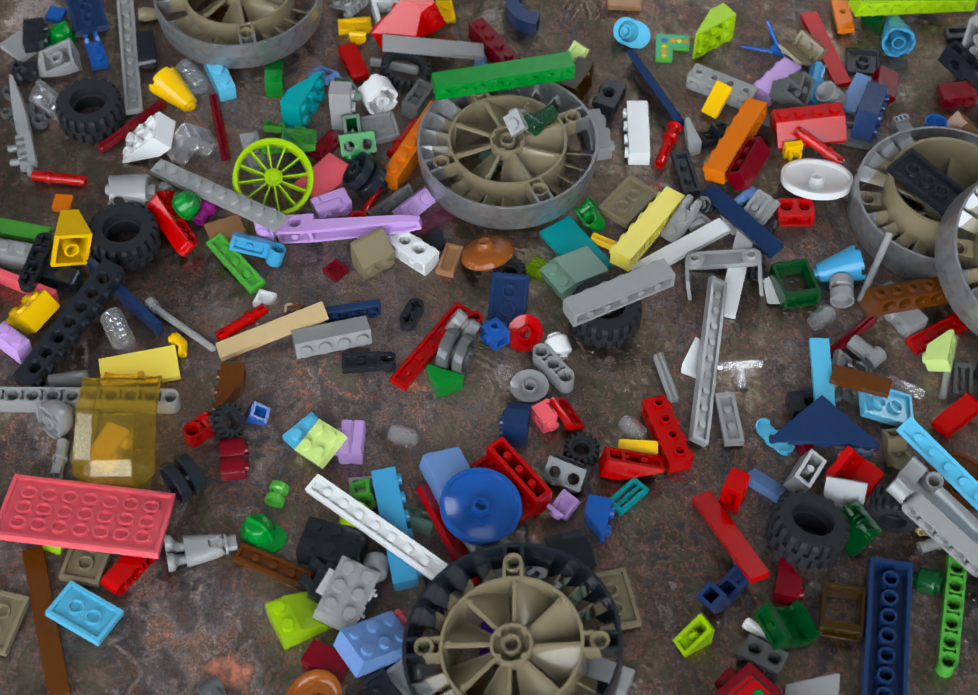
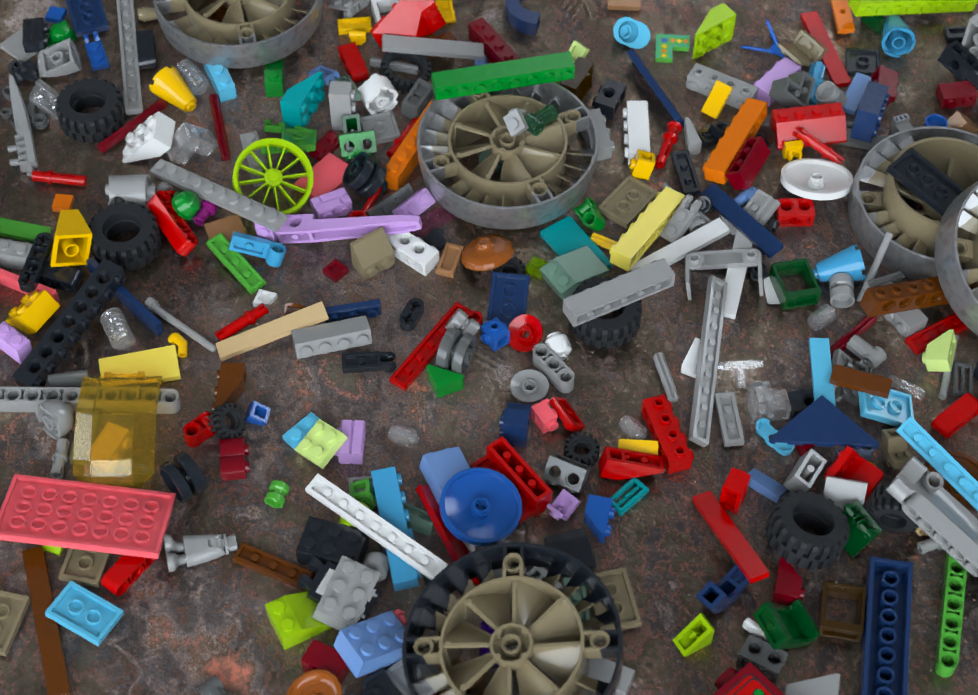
green piece [240,513,286,553] -> none
dark green head [912,566,945,596] -> none
none -> yellow brick [629,149,656,180]
none -> clear brick [745,380,791,424]
none -> light grey axle [863,271,905,289]

